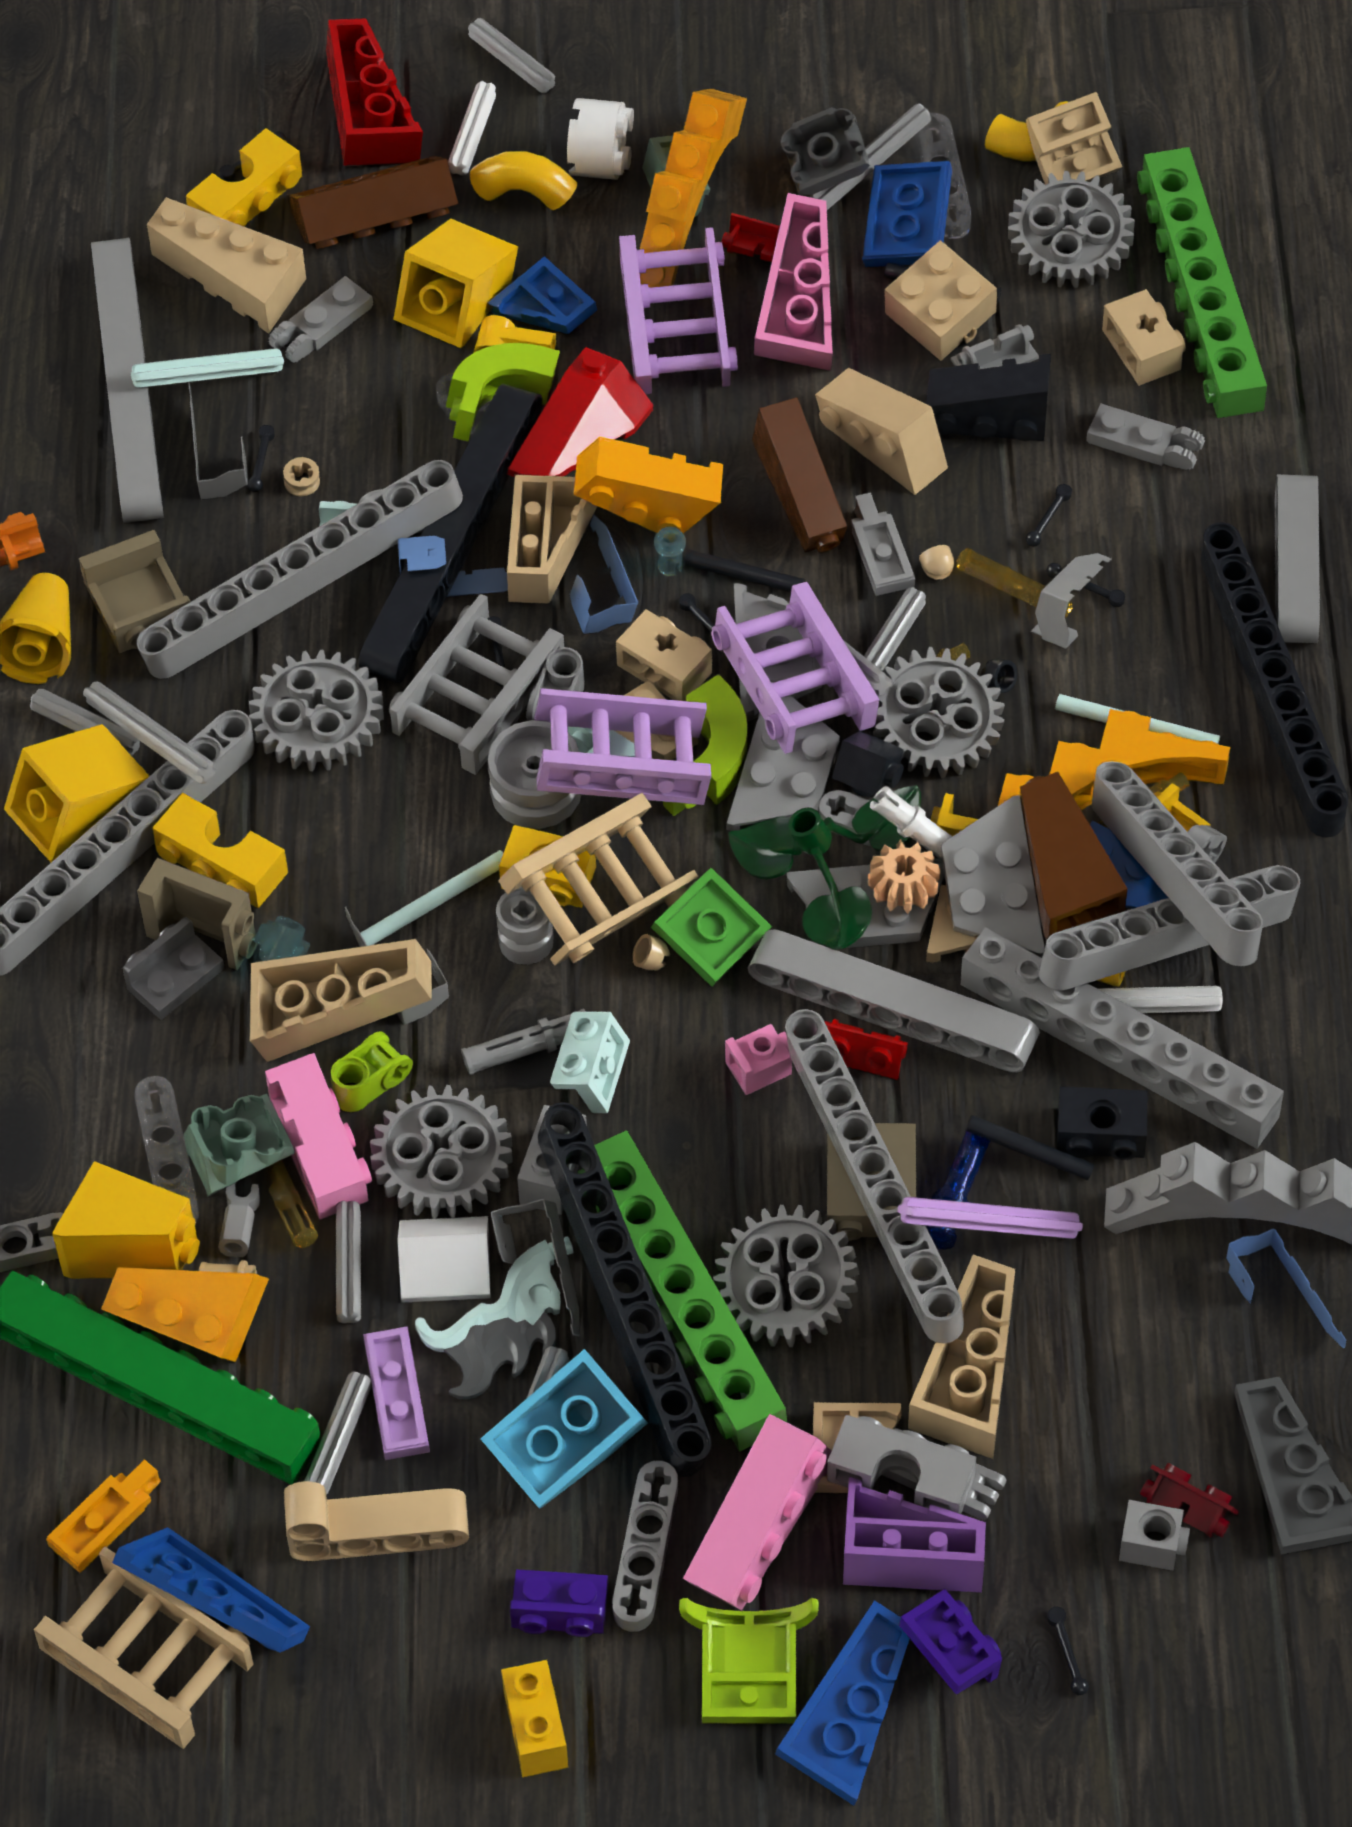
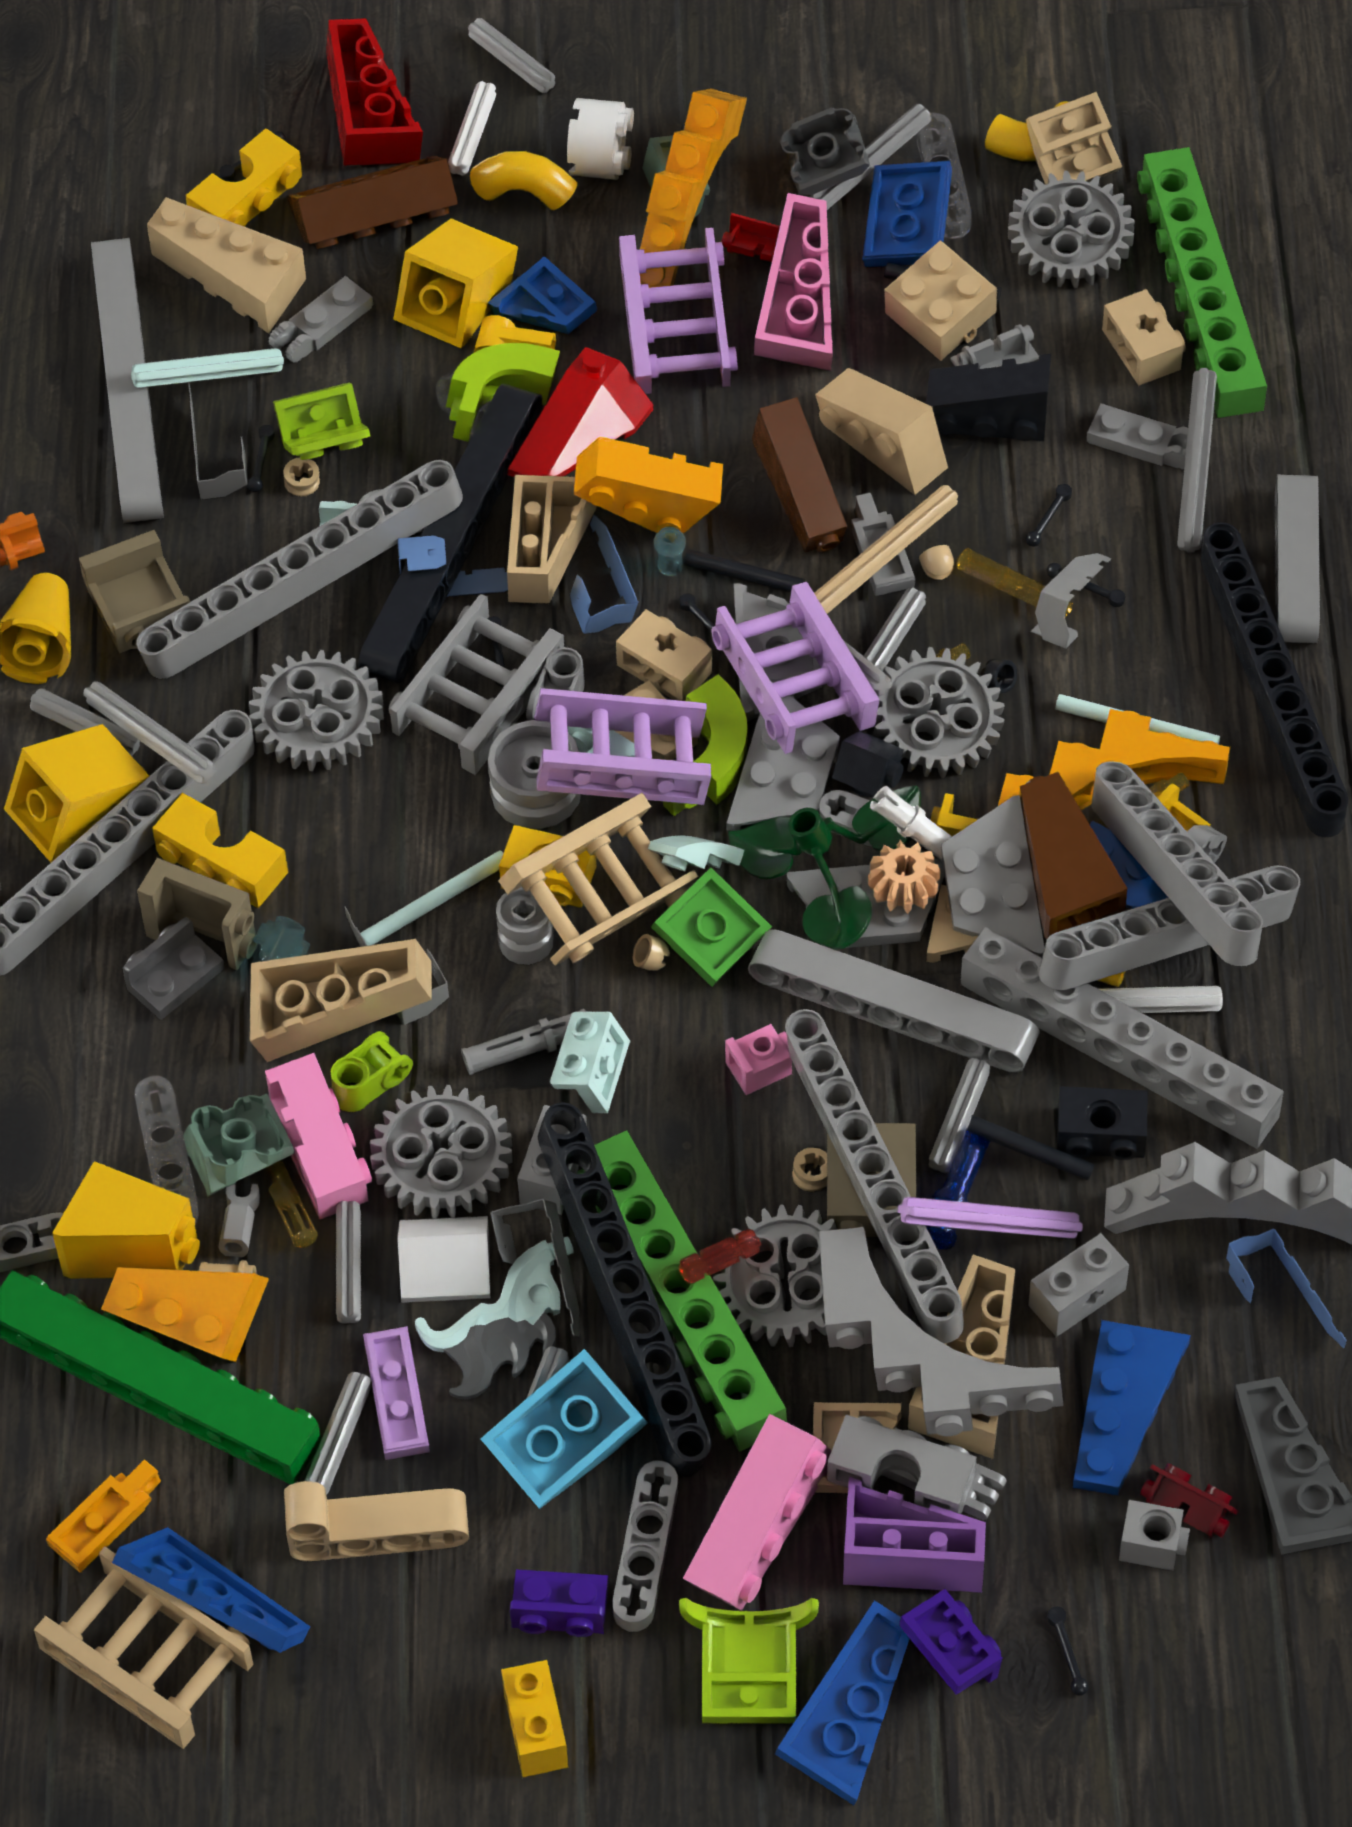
red hinge [824,1019,908,1080] -> none
none -> lime bracket [273,382,370,460]
none -> light aqua slope [648,836,745,871]
none -> clear red axle [678,1229,761,1283]
none -> tan bush [792,1148,827,1192]
none -> tan axle [814,485,958,614]
none -> light grey arch [819,1227,1063,1436]
none -> light grey axle [929,1058,990,1173]
none -> light grey brick [1028,1233,1129,1337]
none -> blue wing [1073,1320,1191,1495]
none -> light grey axle [1177,368,1217,553]

